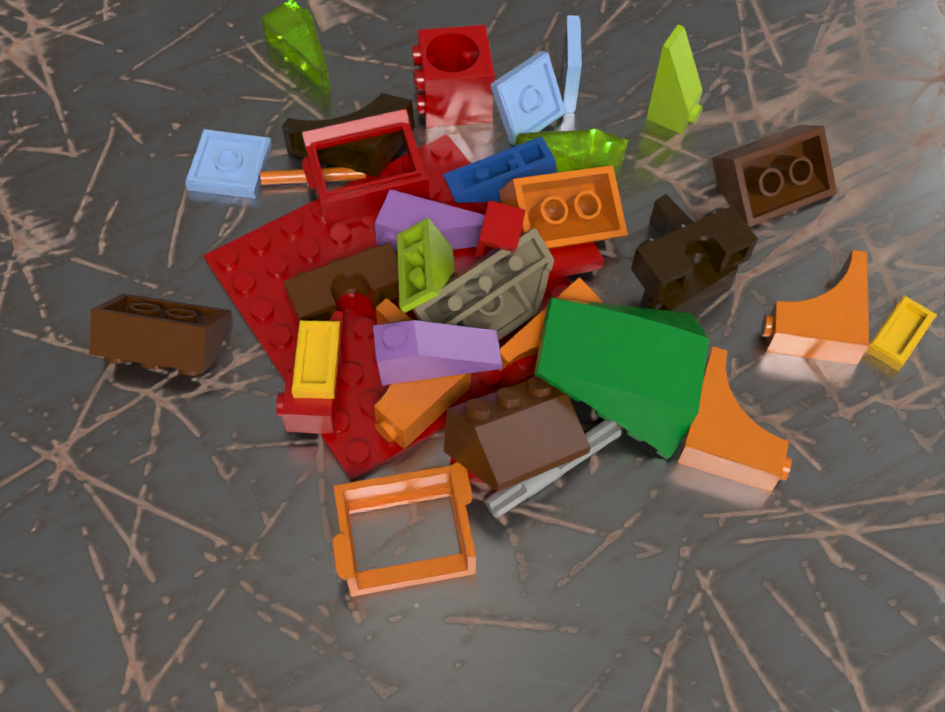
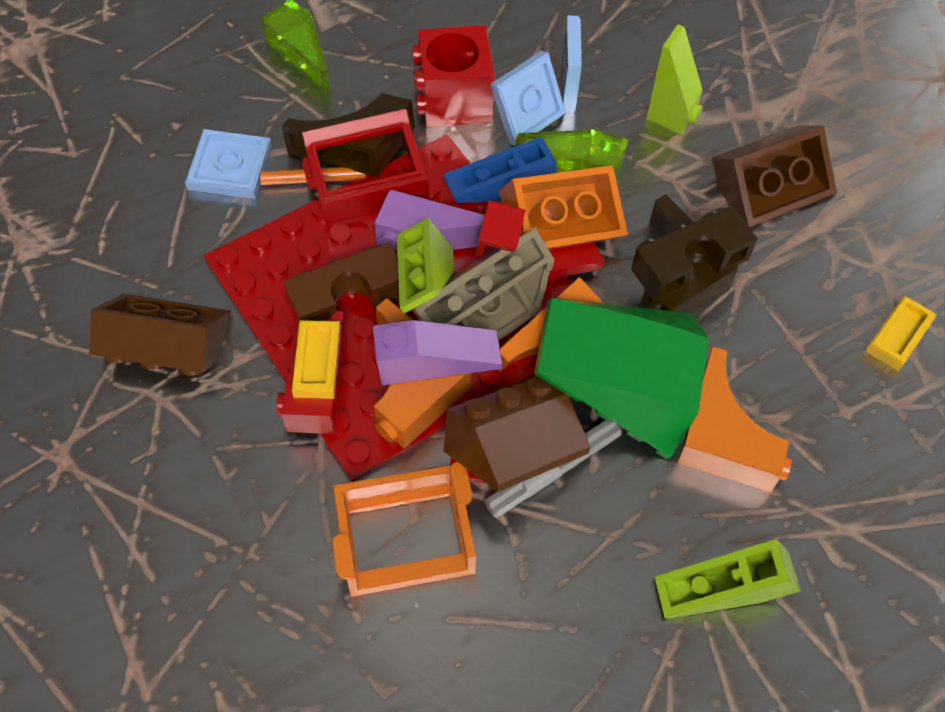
orange arch [761,250,869,365] -> none
none -> lime slope [654,539,801,619]

